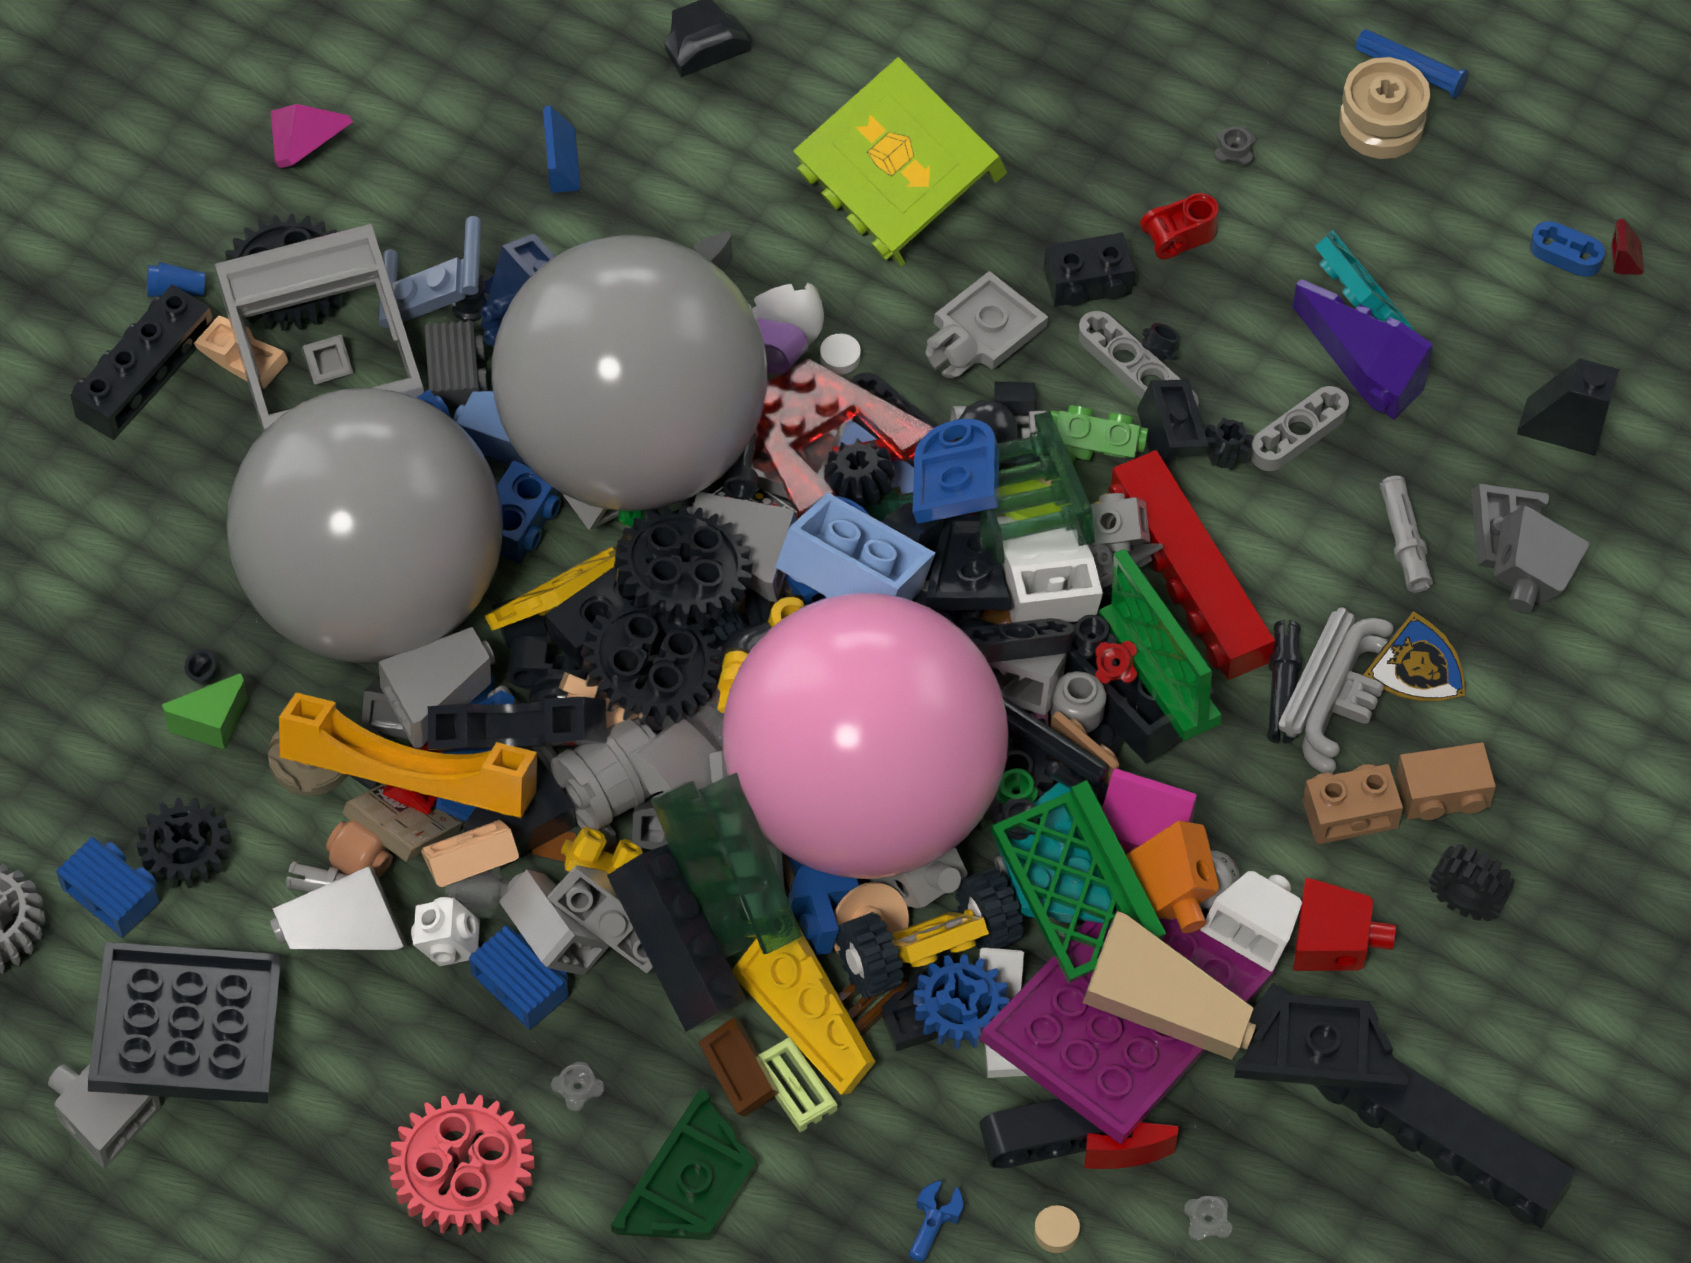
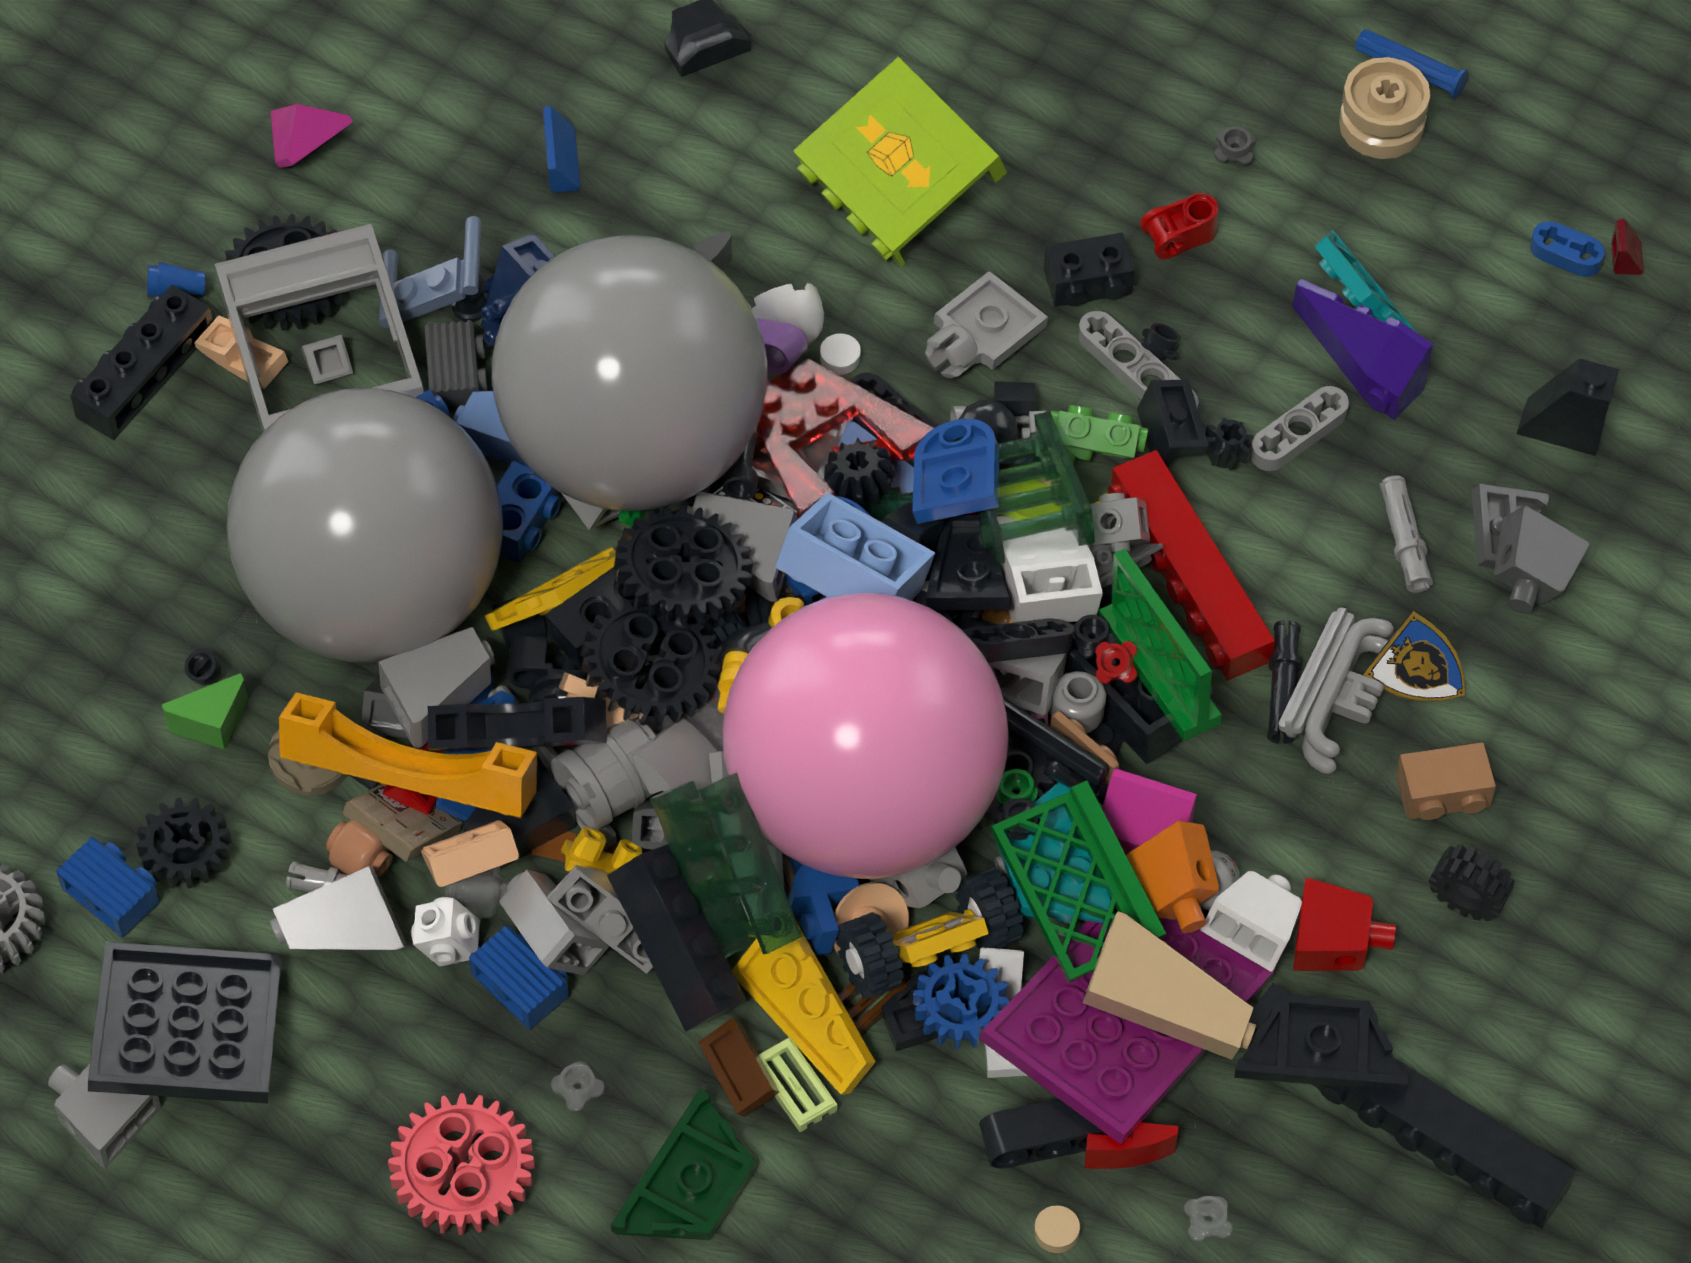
blue bar [909,1181,963,1262] -> none
medium nougat brick [1302,764,1403,845] -> none

